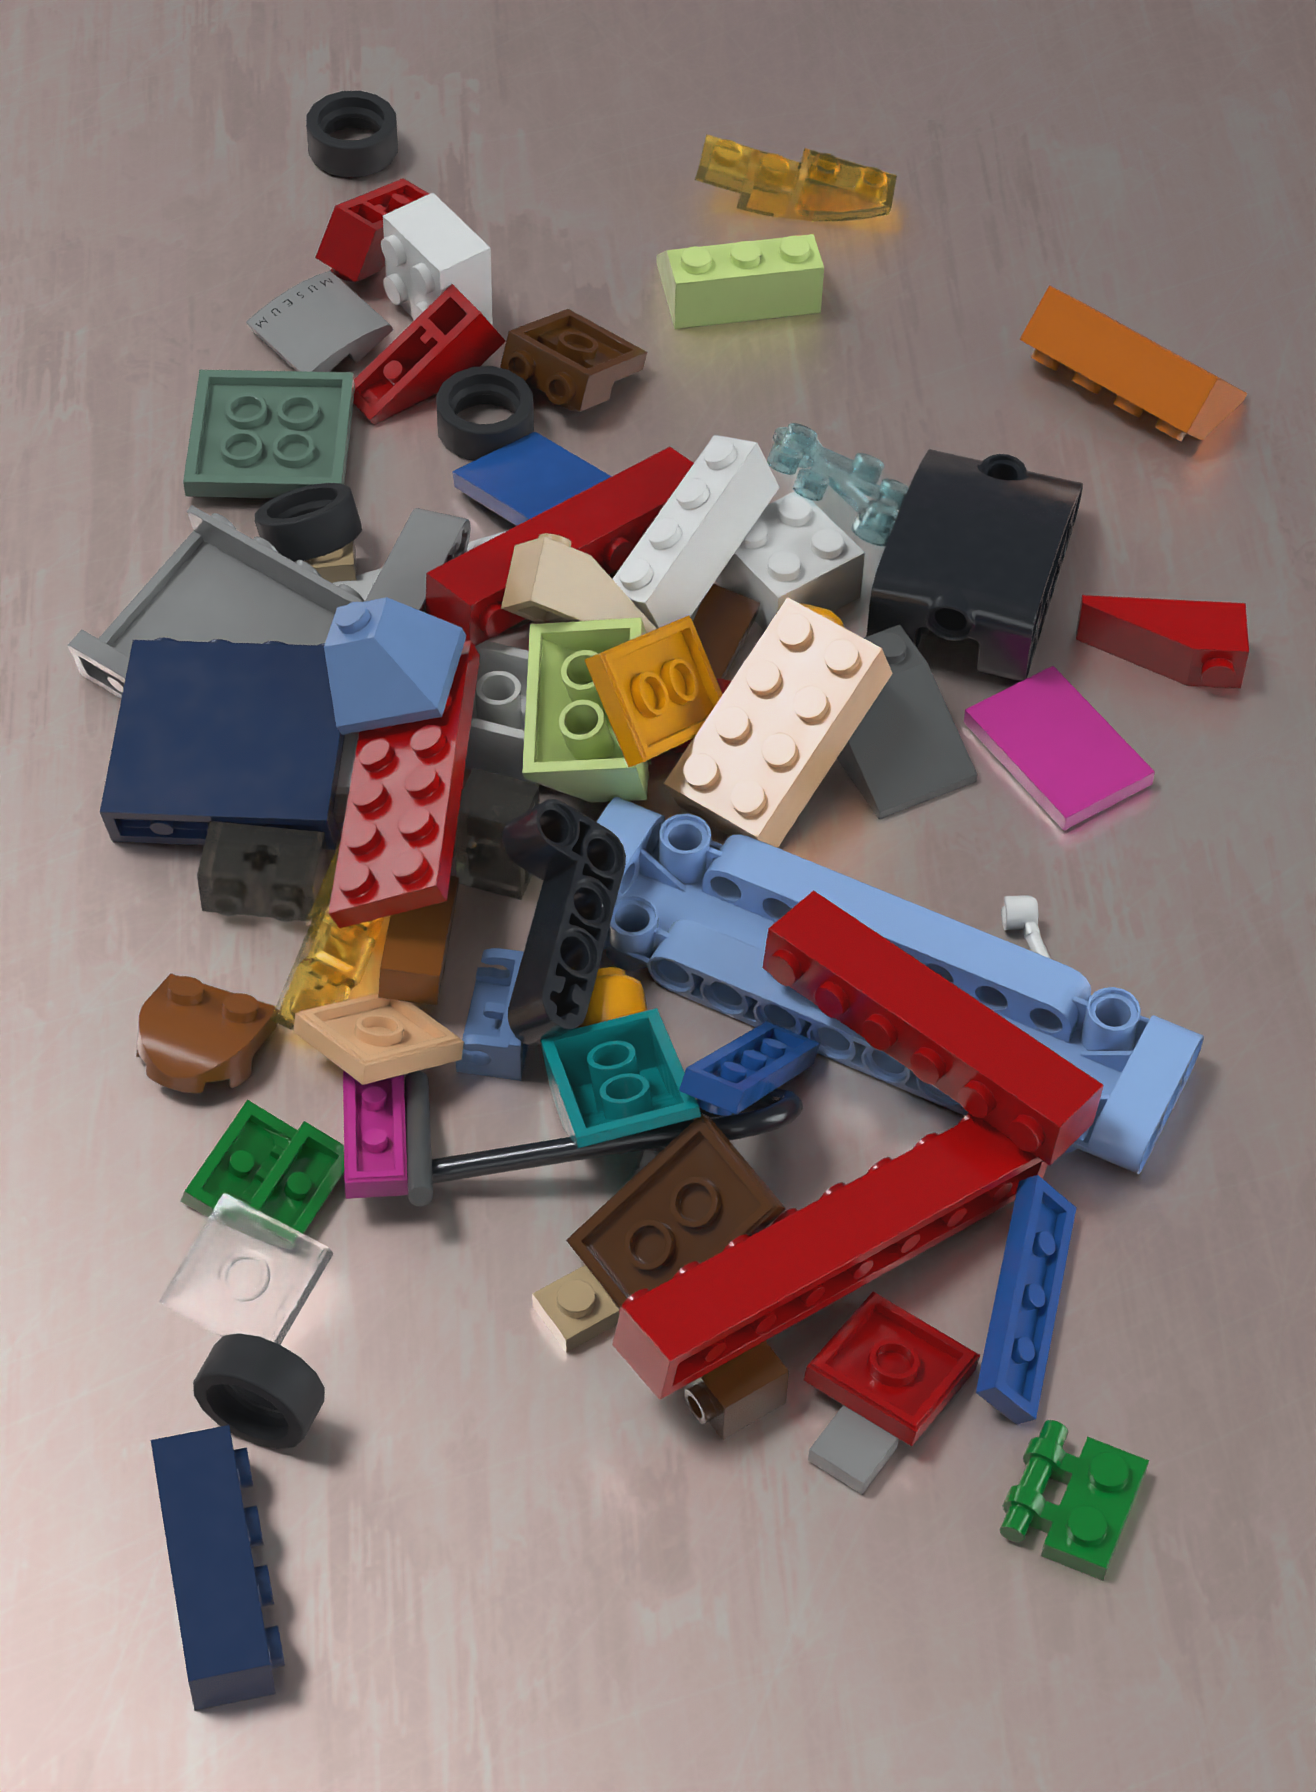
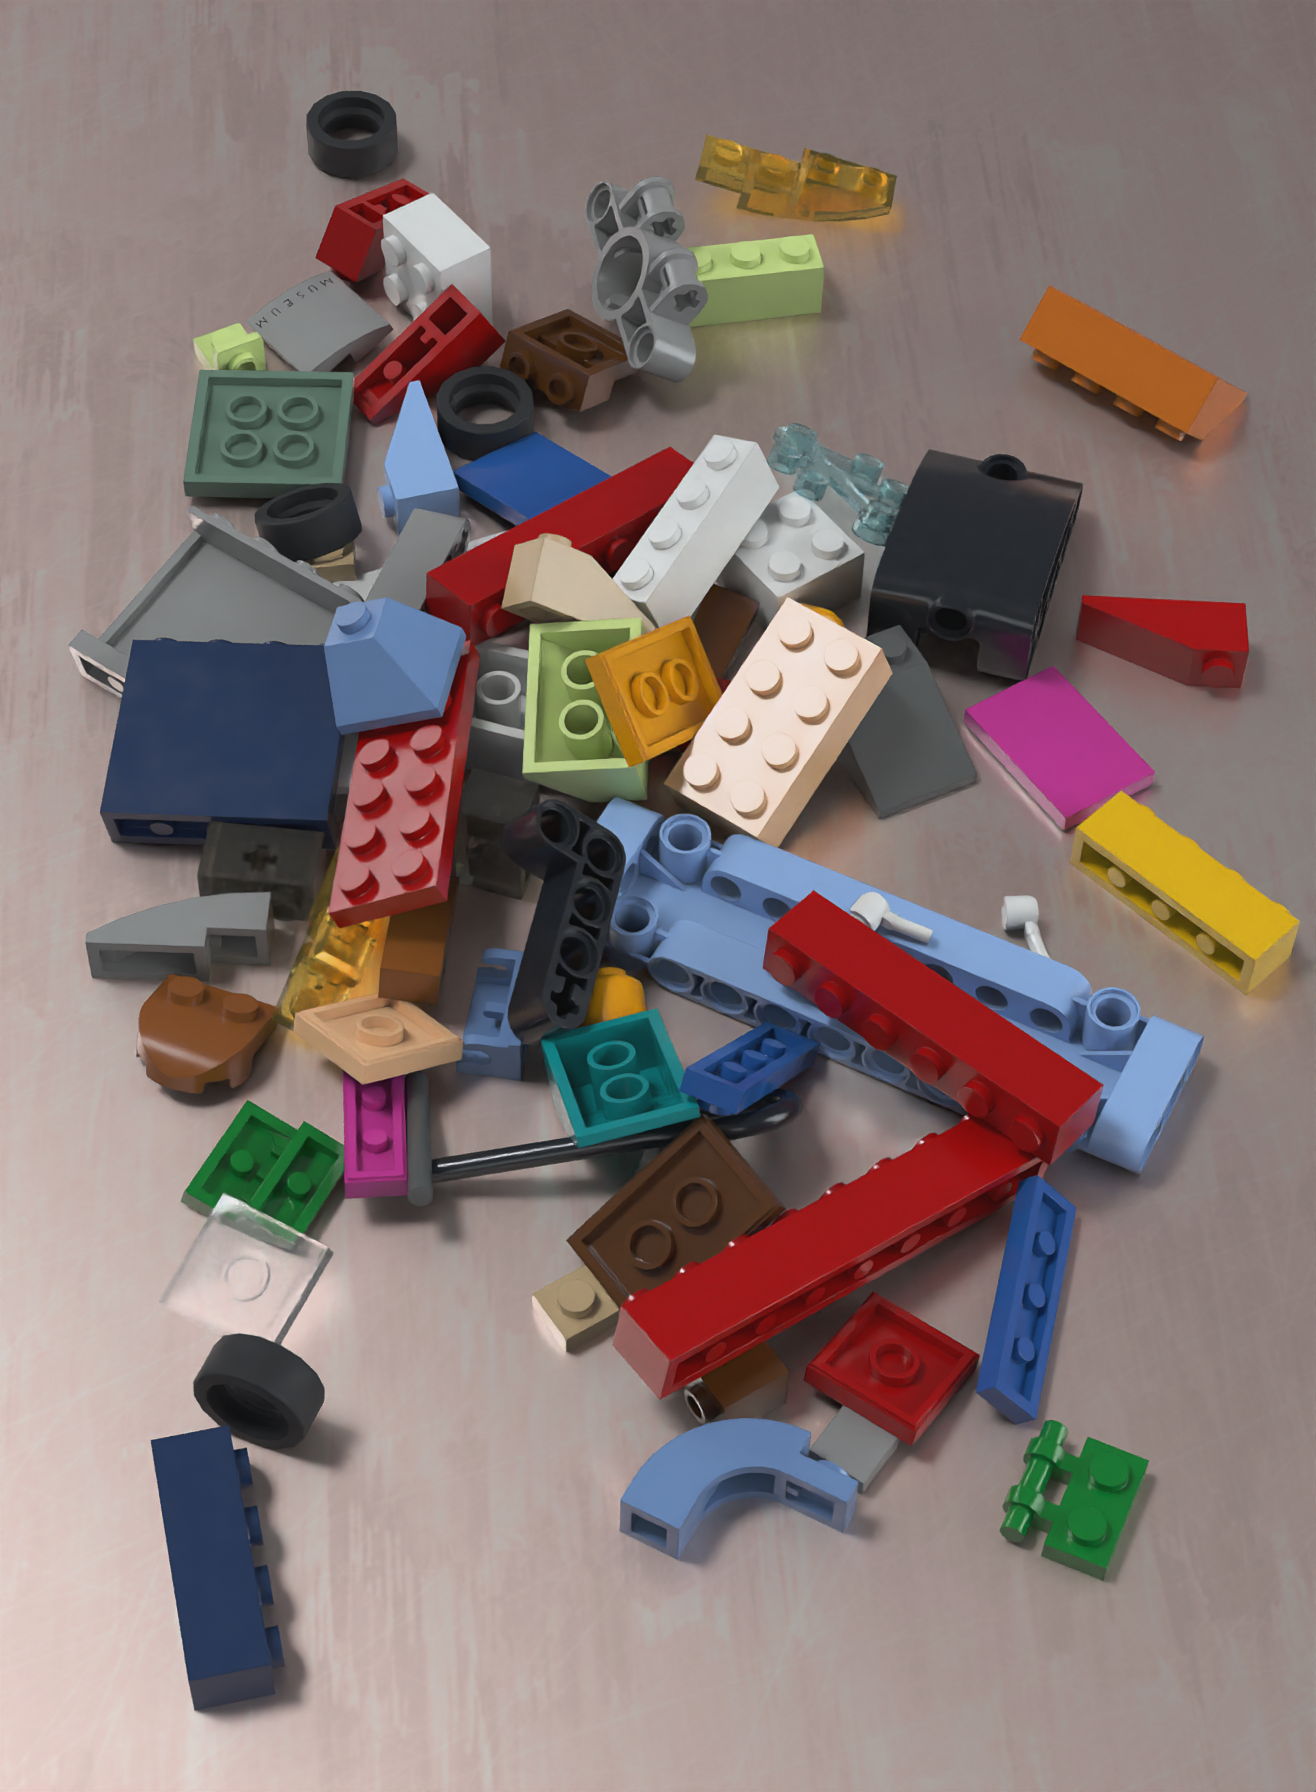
none -> light grey slope [85,892,275,982]
none -> yellowish green bracket [193,323,266,371]
none -> light blue slope [377,380,460,536]
none -> light grey piece [585,176,708,383]
none -> medium blue arch [619,1418,859,1560]
none -> white hand [850,892,933,944]
none -> yellow brick [1070,791,1300,995]

